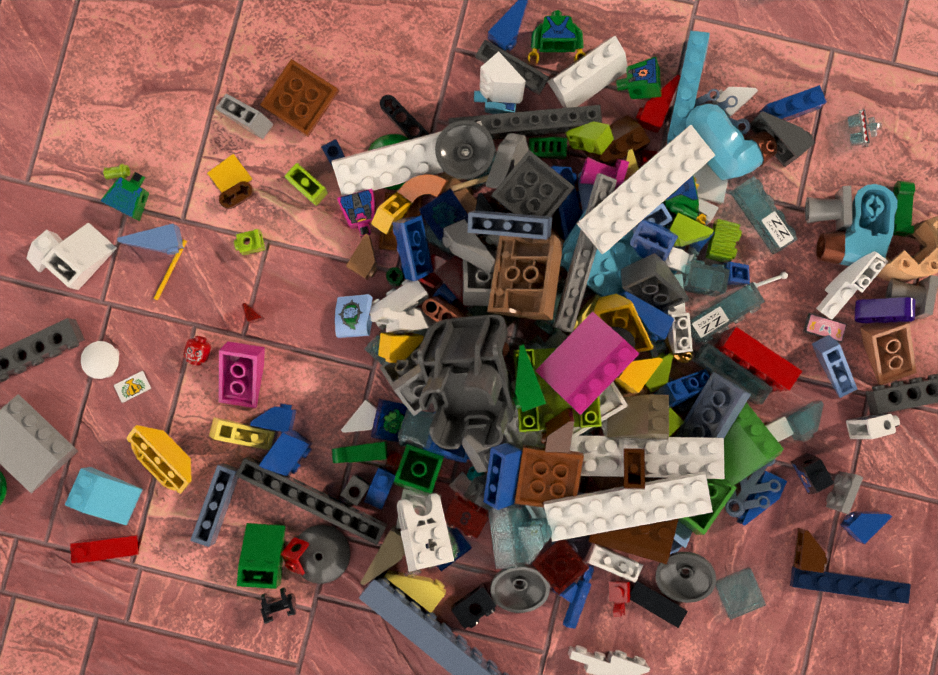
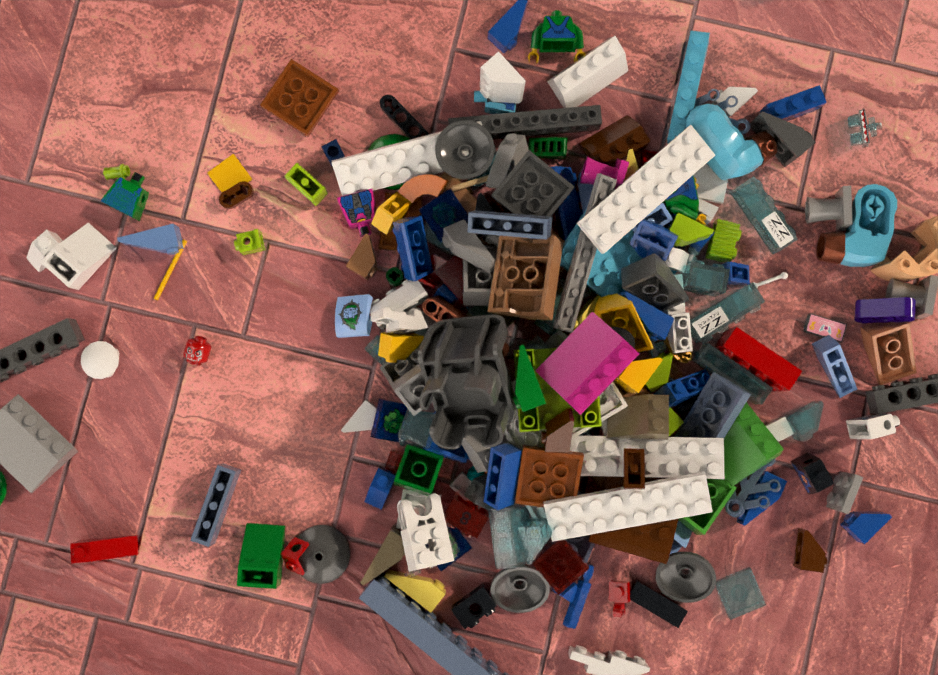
medium azure slope [65,467,143,525] -> none
white sticker [114,371,151,403] -> none
yellow wedge [127,425,192,494] -> none
light yellow slope [209,417,275,450] -> none
light grey slope [215,94,273,139] -> none
dark pink slope [219,341,265,408] -> none
dark grey brick [235,457,388,545] -> none
clear red slope [242,303,265,323] -> none
blue slope [250,403,296,432] -> none
blue slope [259,430,313,476] -> none
black piece [261,587,296,624] -> none
green leg [332,441,388,463] -> none
dark grey brick [341,474,371,506] -> none
dark grey plate [475,40,550,95] -> none
lime slope [566,121,614,155] -> none
white tile [585,543,643,583] -> none
green torso [616,57,662,99] -> none
red slope [636,75,681,133] -> none
dark blue plate [790,566,911,604] -> none
white slope [816,251,889,319] -> none
green leg [893,181,915,237] -> none

